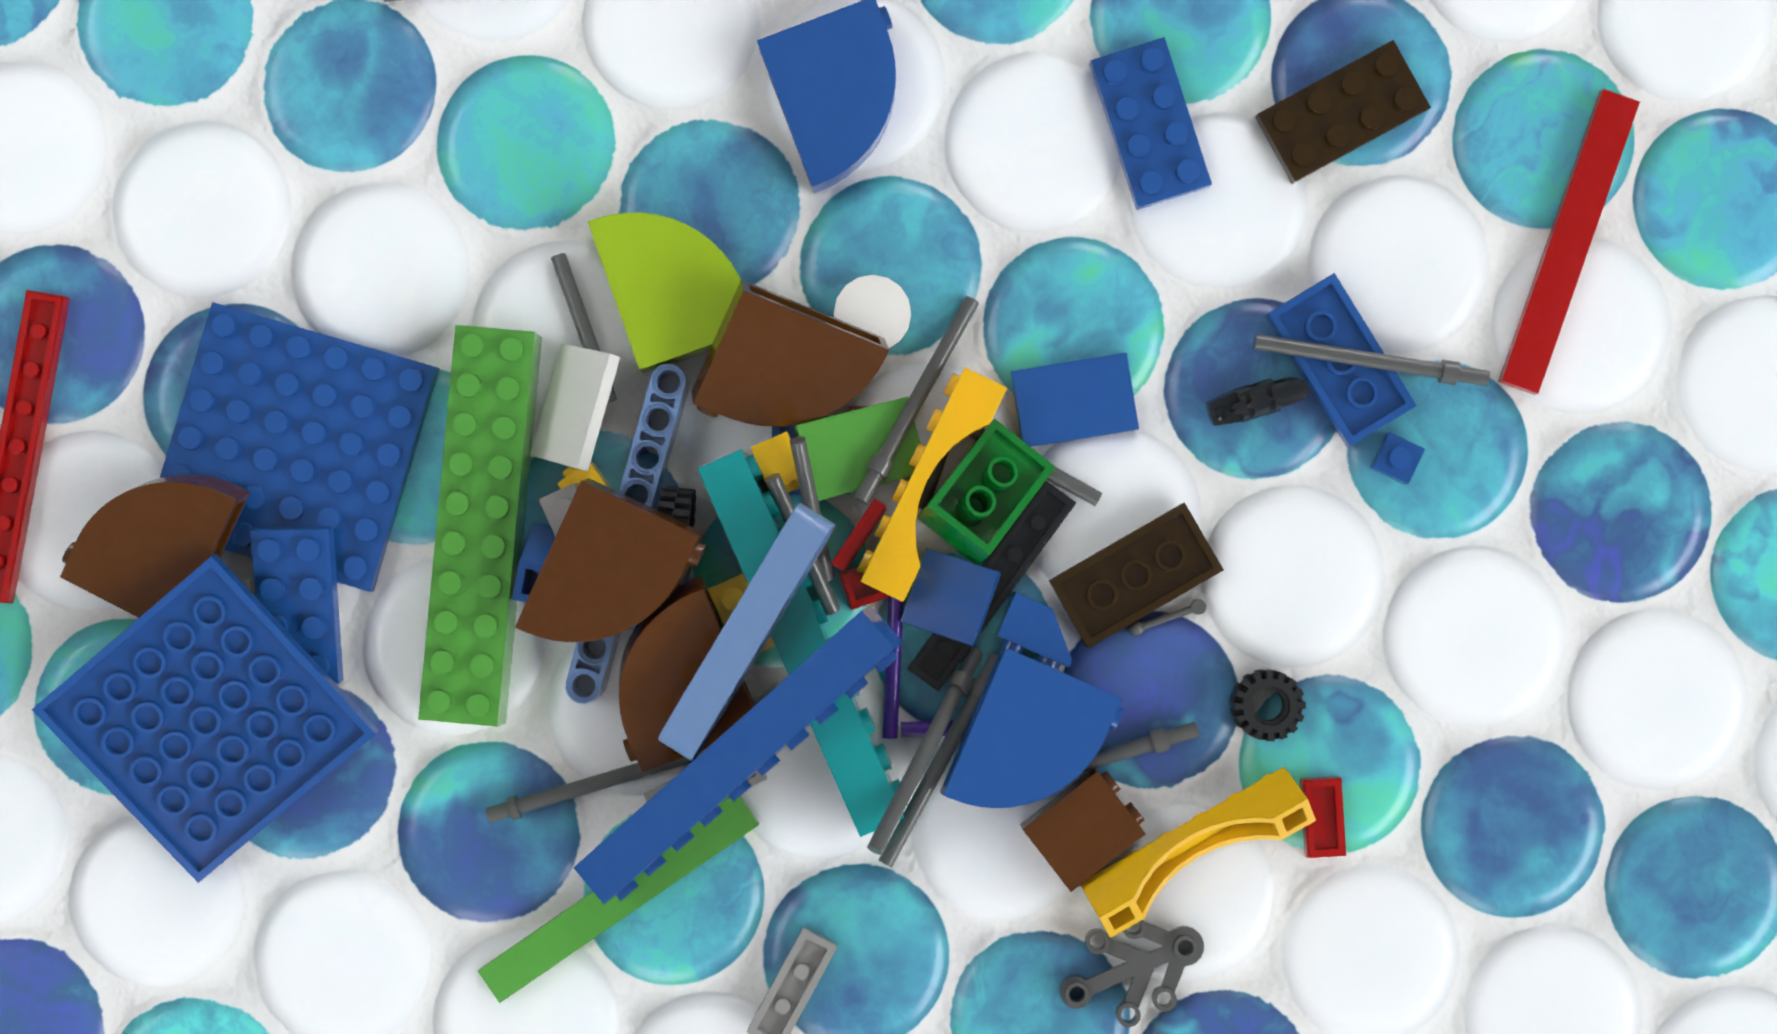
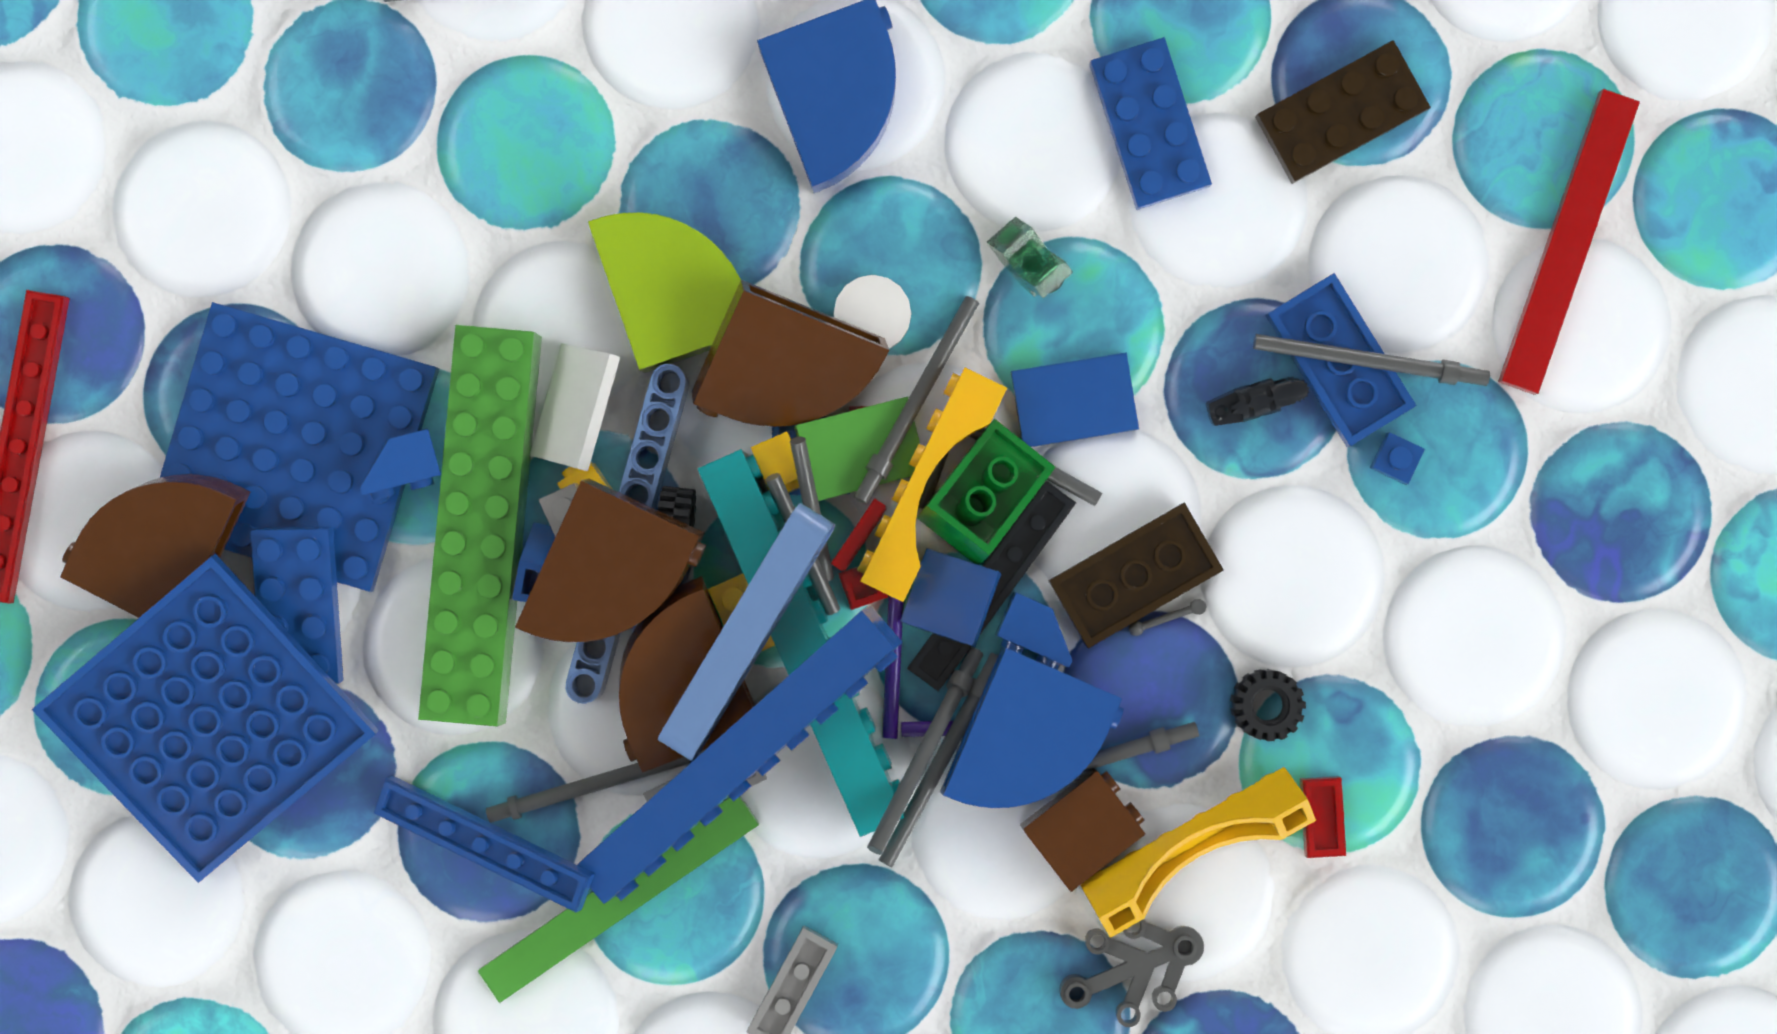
dark grey bar [551,253,617,403] -> none
none -> blue slope [360,429,441,500]
none -> blue tile [374,775,595,913]
none -> clear green brick [987,216,1073,298]

